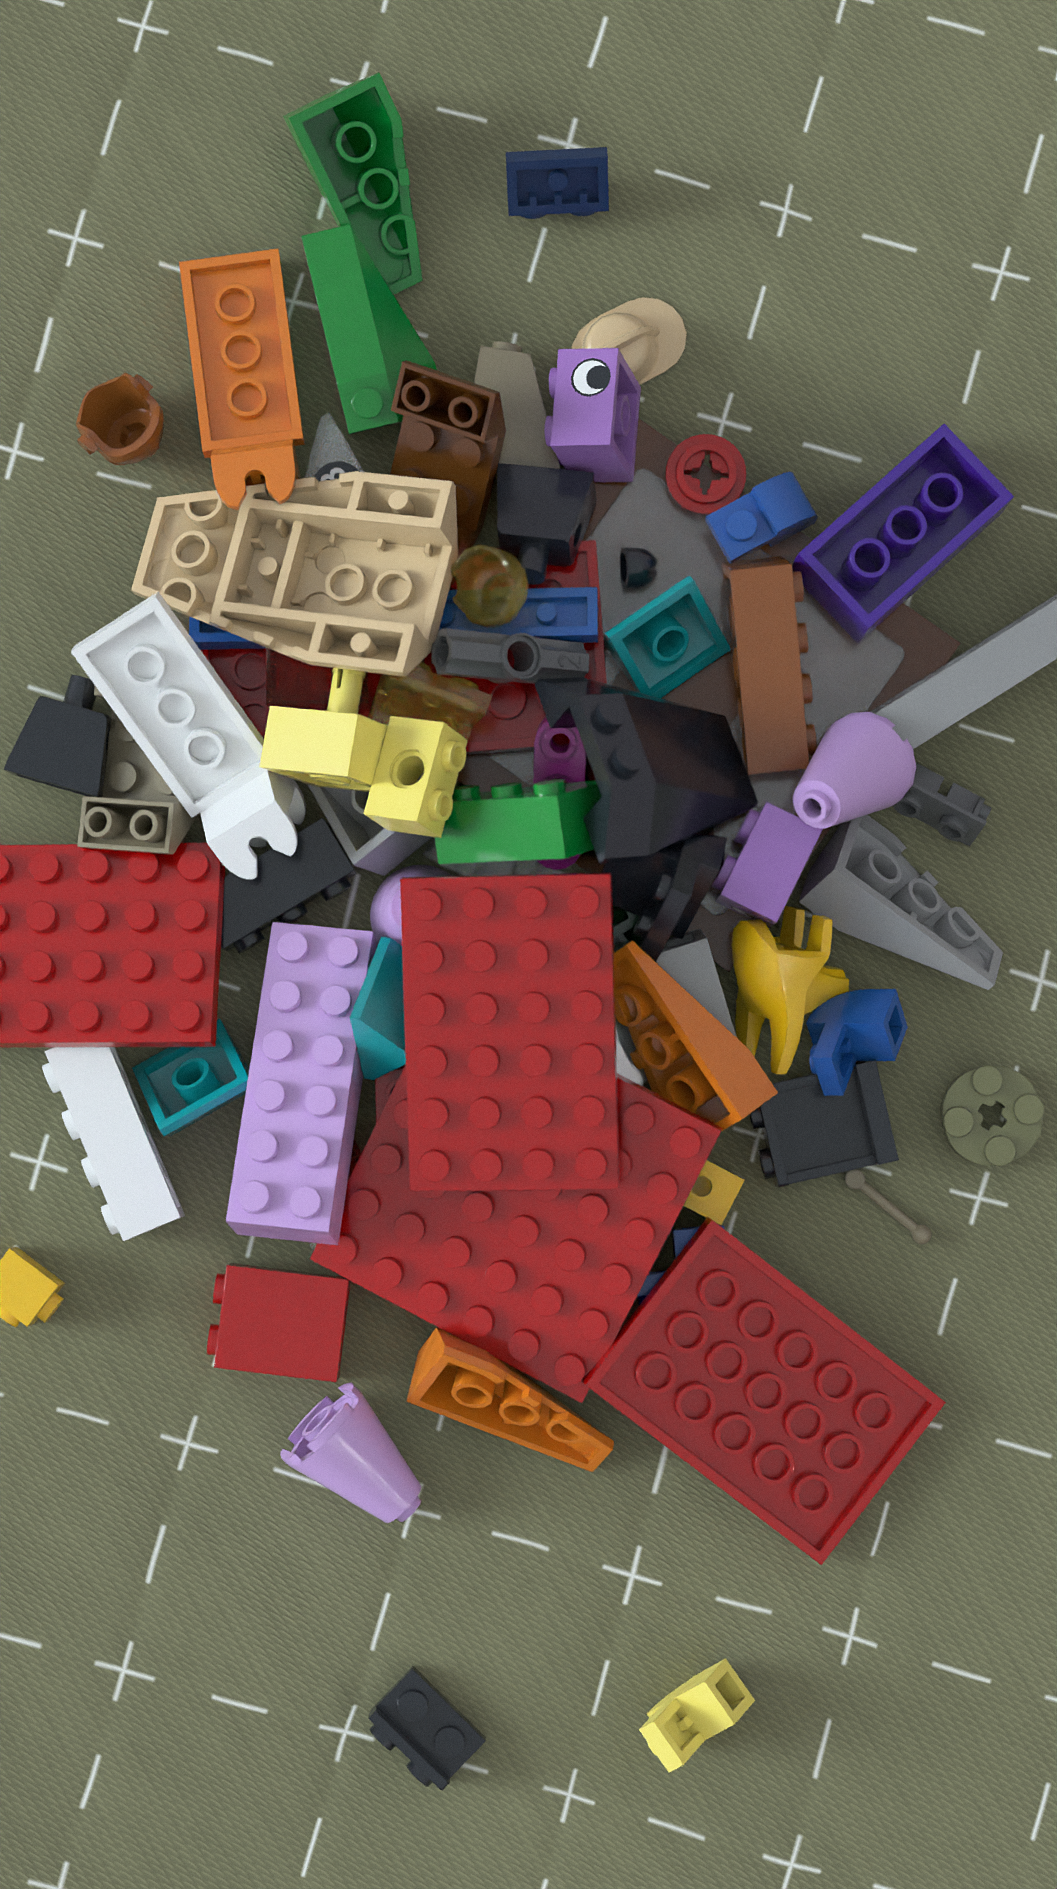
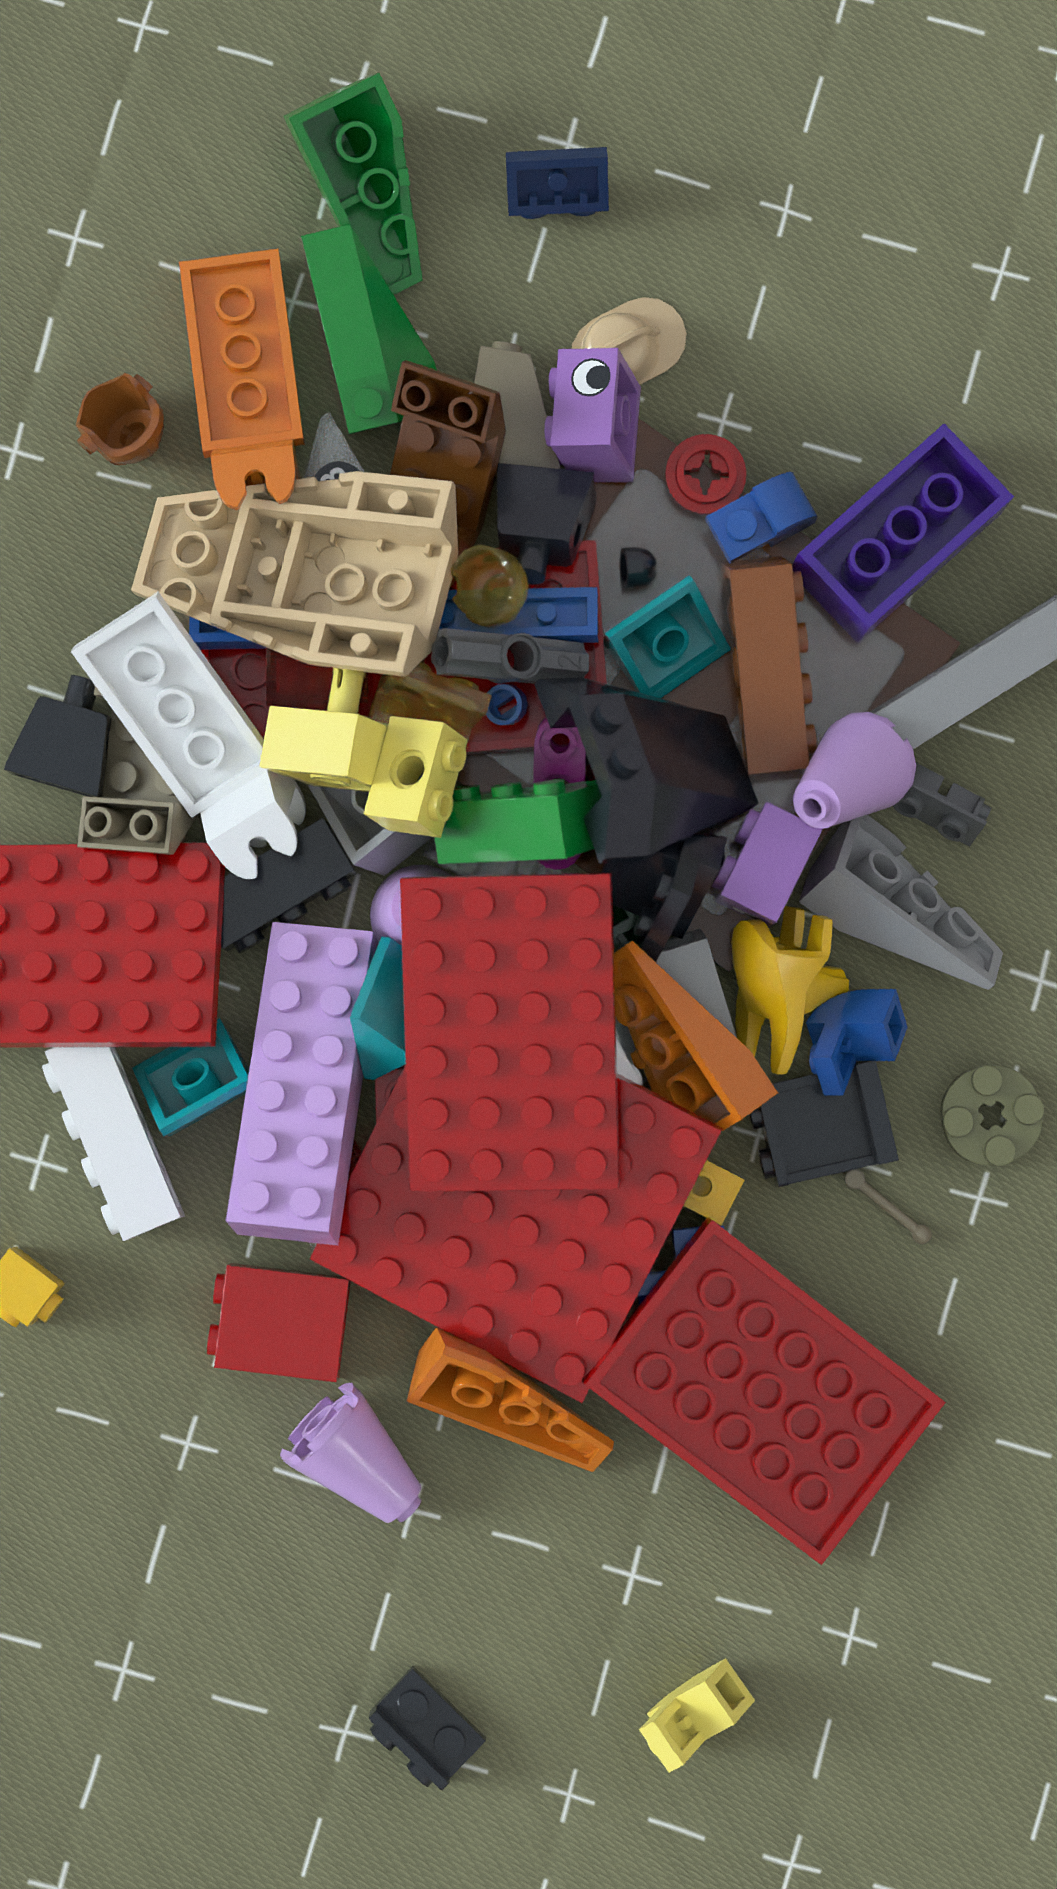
none -> blue hinge [483,684,528,725]

